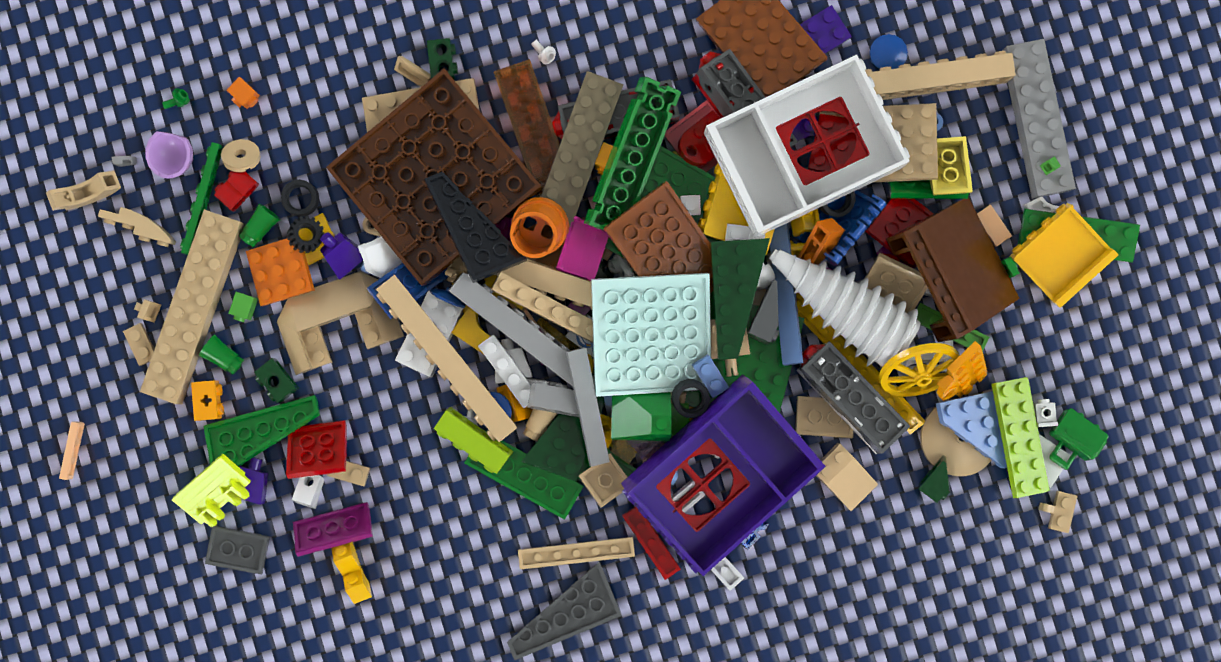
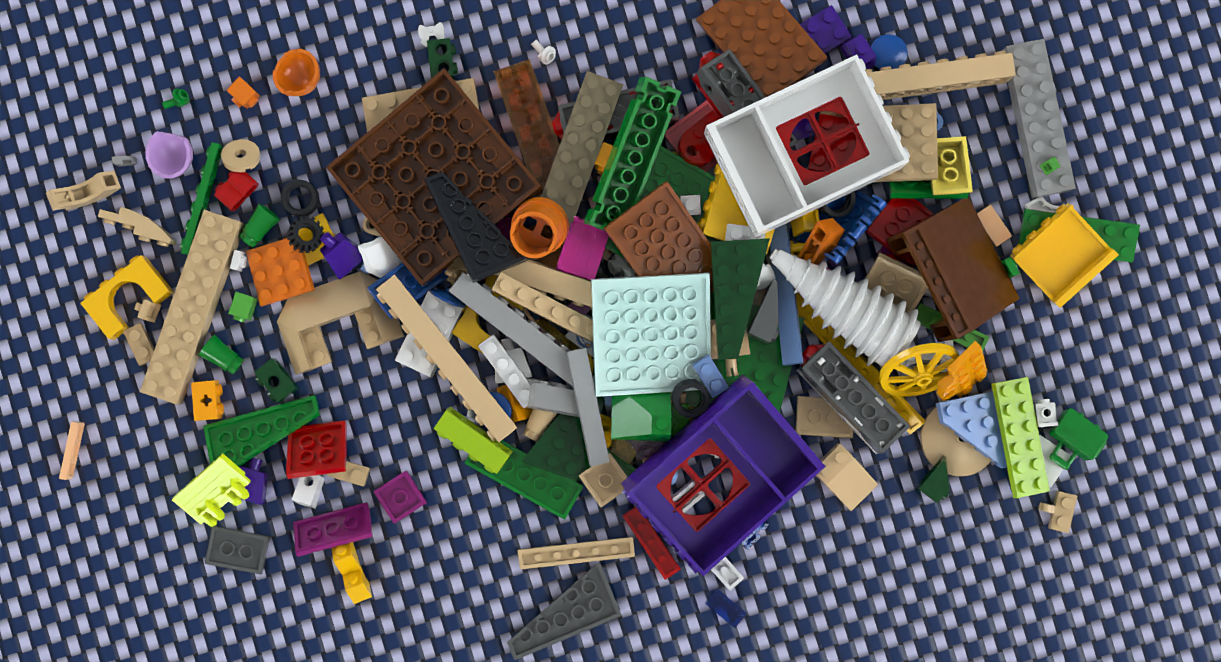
tan tile [394,56,431,87] -> none
none -> yellow arch [80,255,174,340]
none -> white plate [230,250,247,272]
none -> orange cylinder [273,49,320,96]
none -> magenta plate [373,470,427,524]
none -> white piece [418,22,445,47]
none -> clear blue plate [705,588,747,628]
none -> dark purple torso [839,34,876,70]

